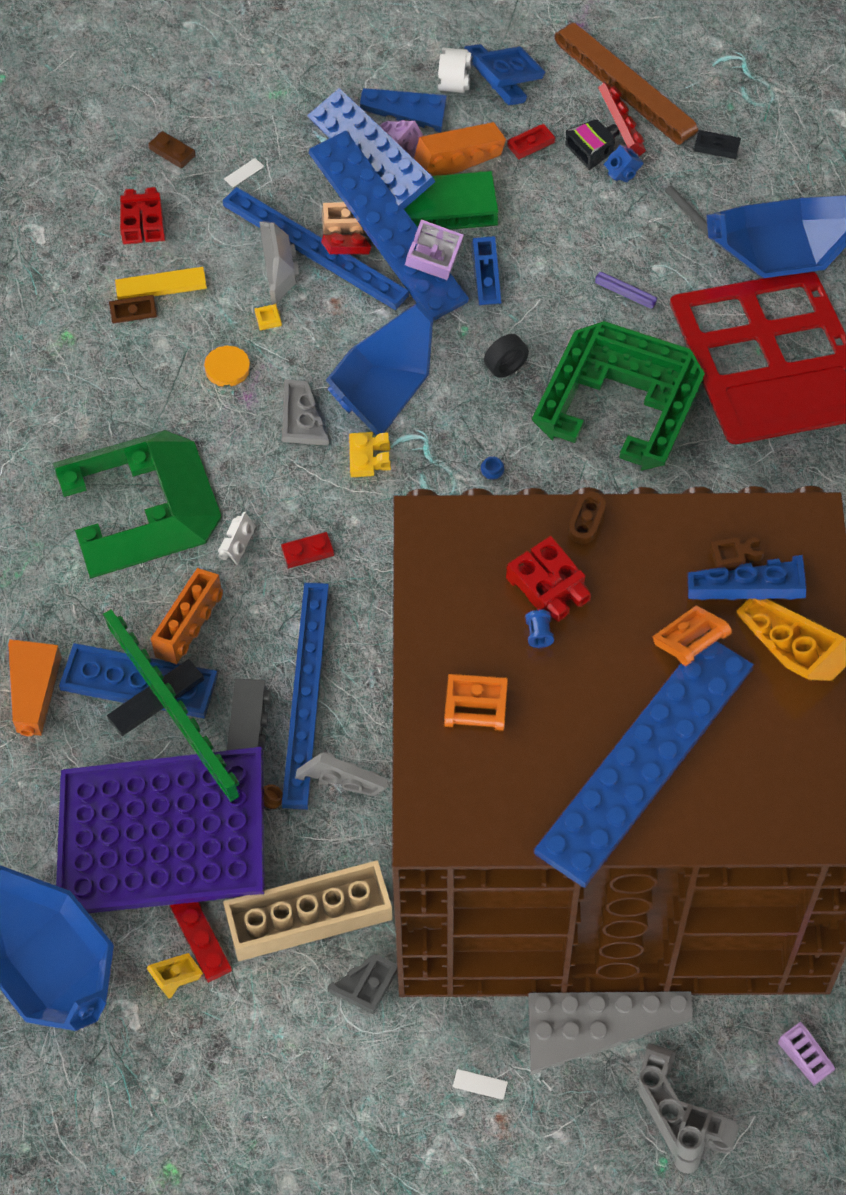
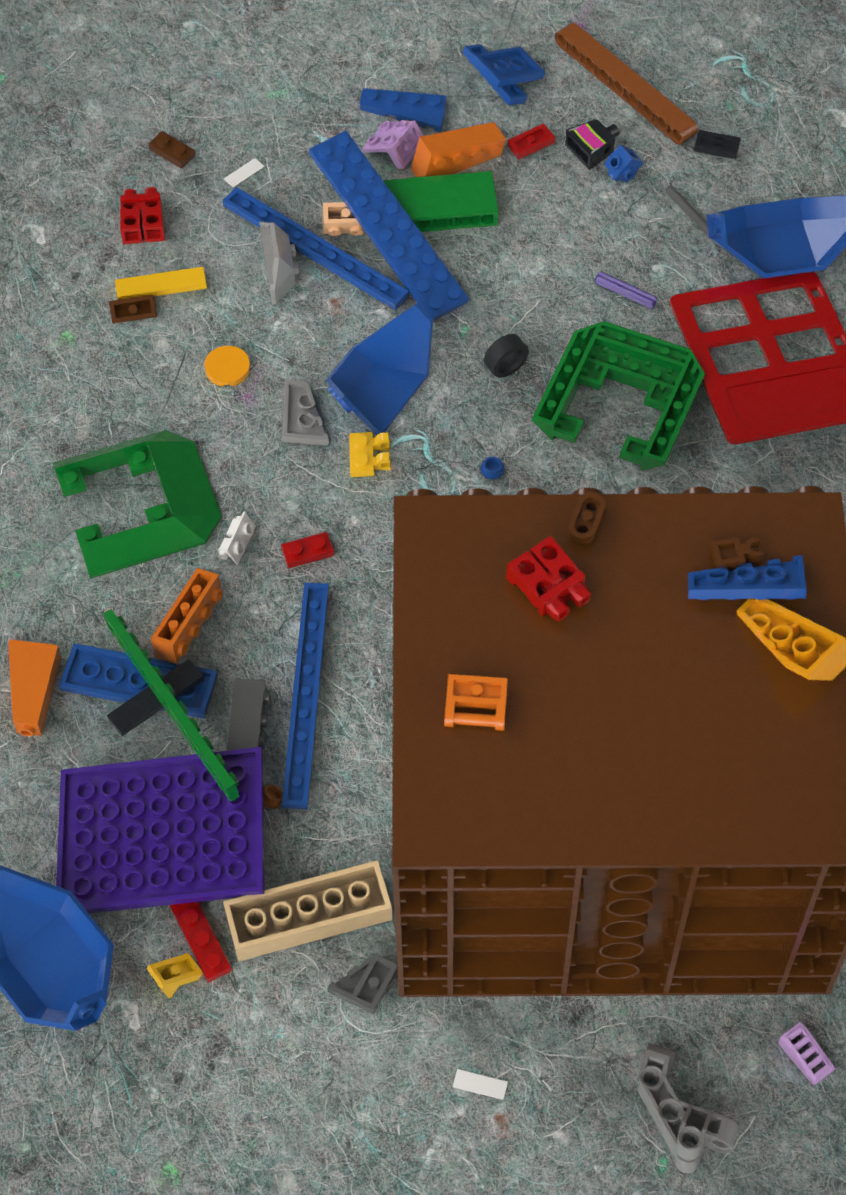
yellow tile [254,304,282,331] -> none
light grey wing [295,752,388,797] -> none
plate [307,88,436,209] -> none
red plate [321,233,371,254] -> none
piece [405,220,464,280] -> none
white brick [438,48,472,93] -> none
blue slope [471,236,501,306] -> none
blue bush [525,610,554,648] -> none
light grey wing [528,992,693,1075] -> none
blue plate [534,634,754,888] -> none
red plate [598,82,646,156] -> none
orange plate [652,605,732,666] -> none

